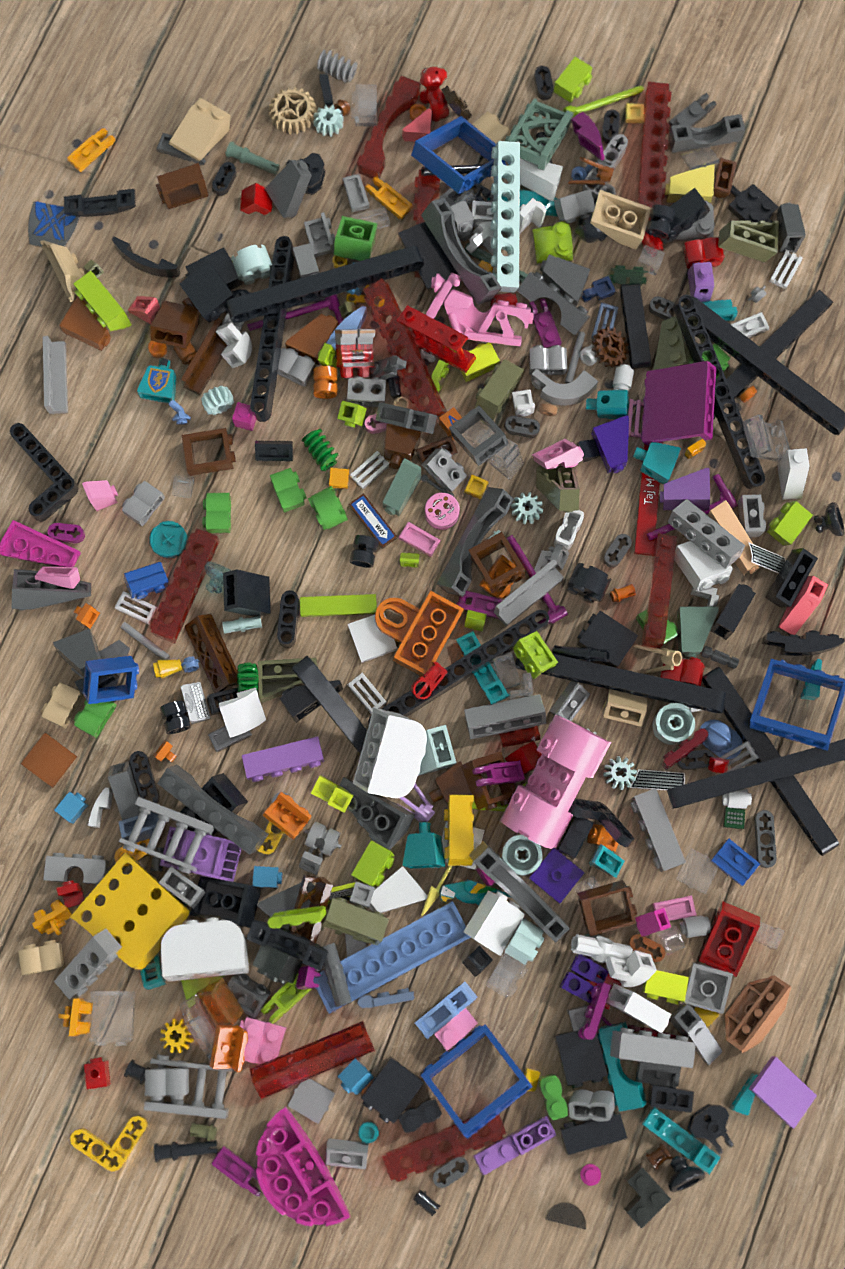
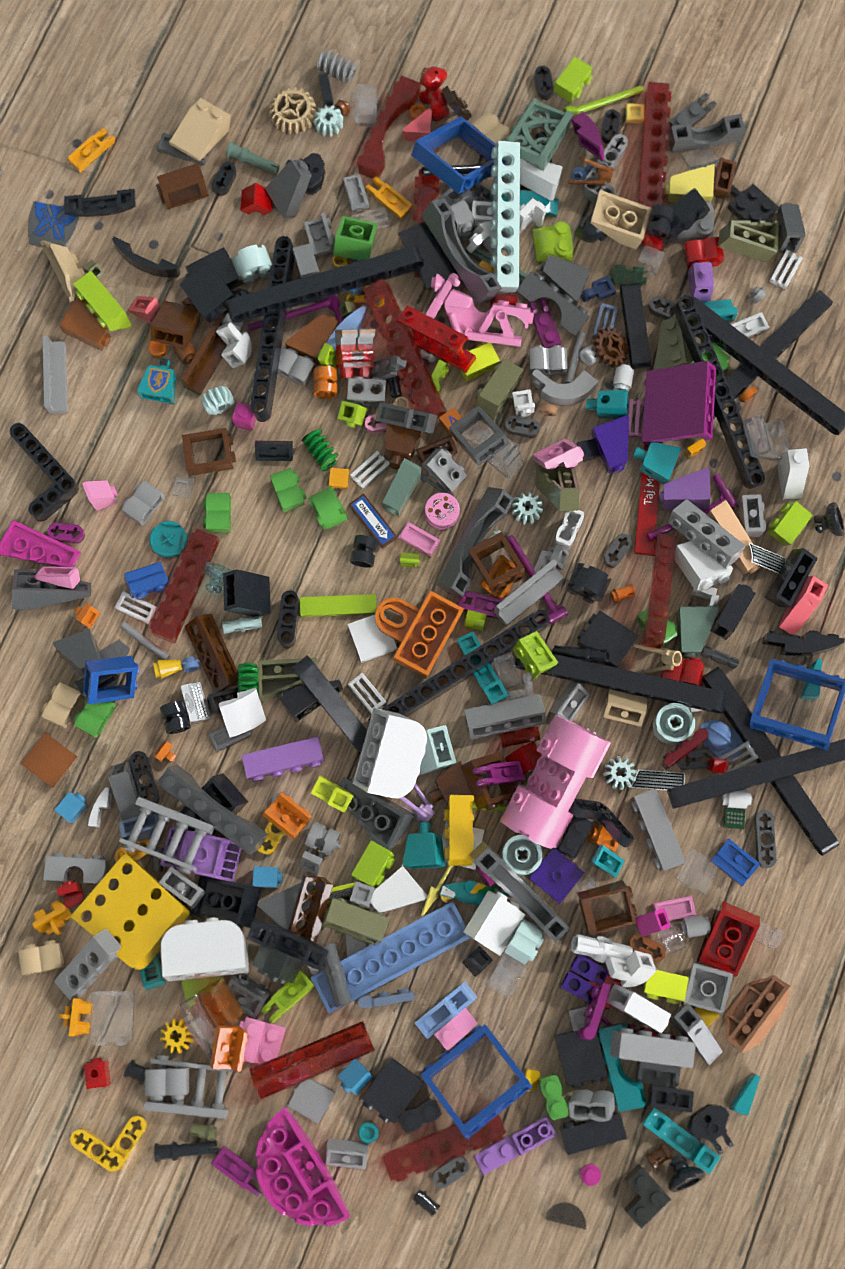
medium blue plate [169,400,191,425] -> none
lime hinge [267,906,327,929] -> none
magenta tile [296,966,321,990] -> none
red piece [411,662,447,699] -> none
yellow tile [464,474,489,499] -> none
light grey brick [554,189,595,223] -> none
medium lavender tile [749,1056,817,1129] -> none

